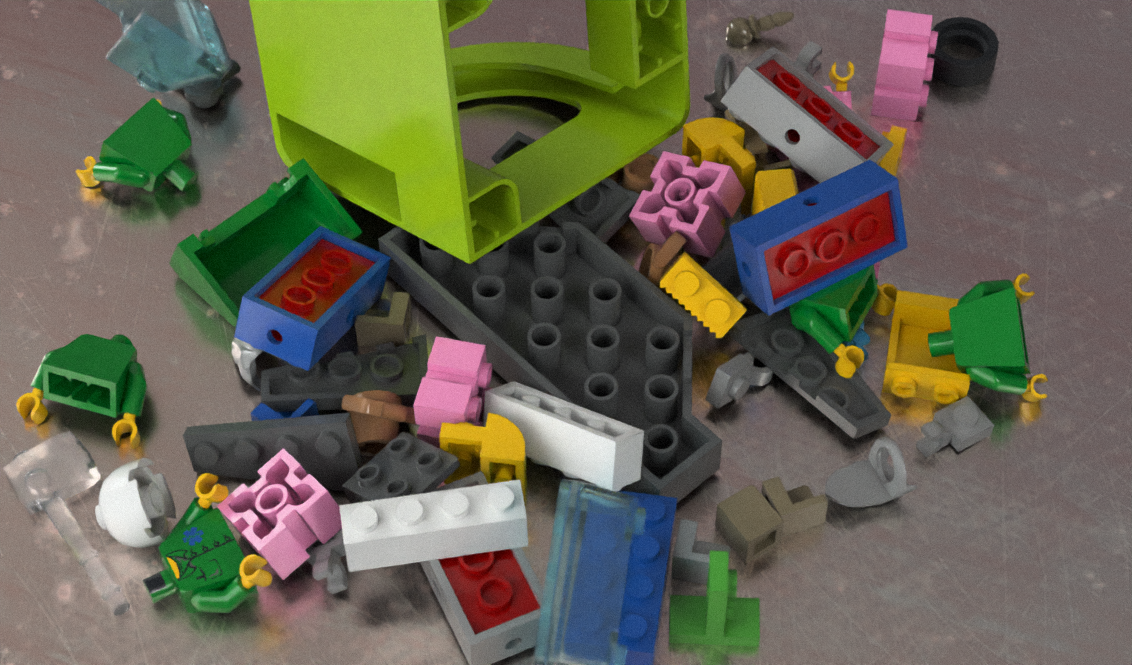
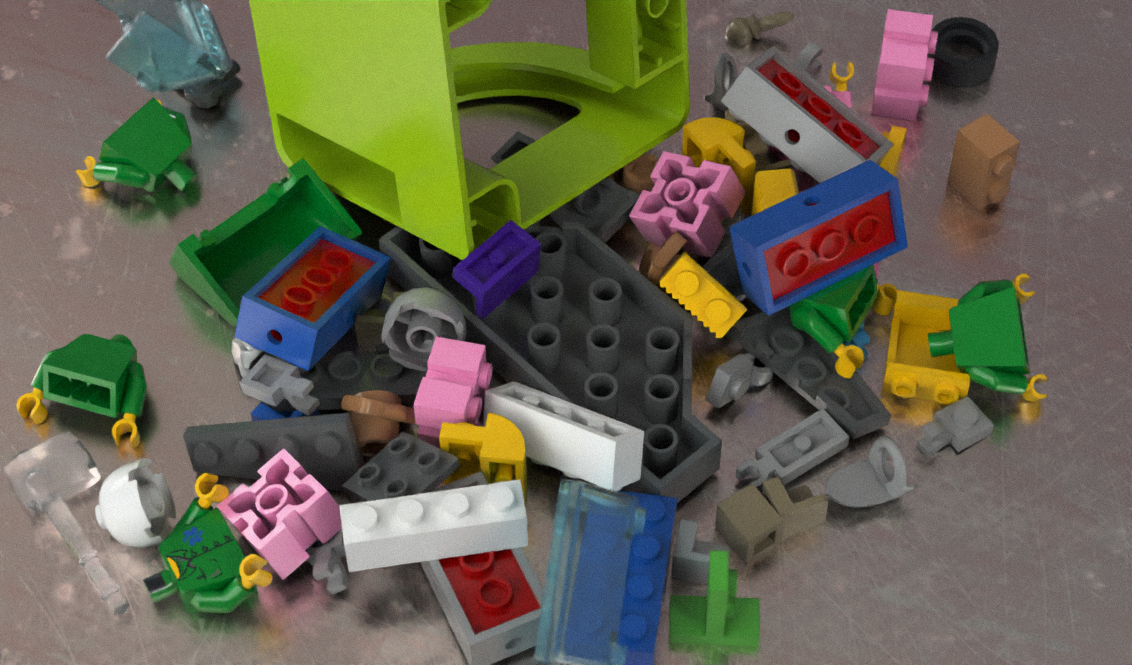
none -> light grey plate [239,354,320,416]
none -> light grey cylinder [381,287,466,371]
none -> dark purple panel [452,220,541,319]
none -> light grey plate [736,408,849,493]
none -> medium nougat brick [947,113,1020,210]

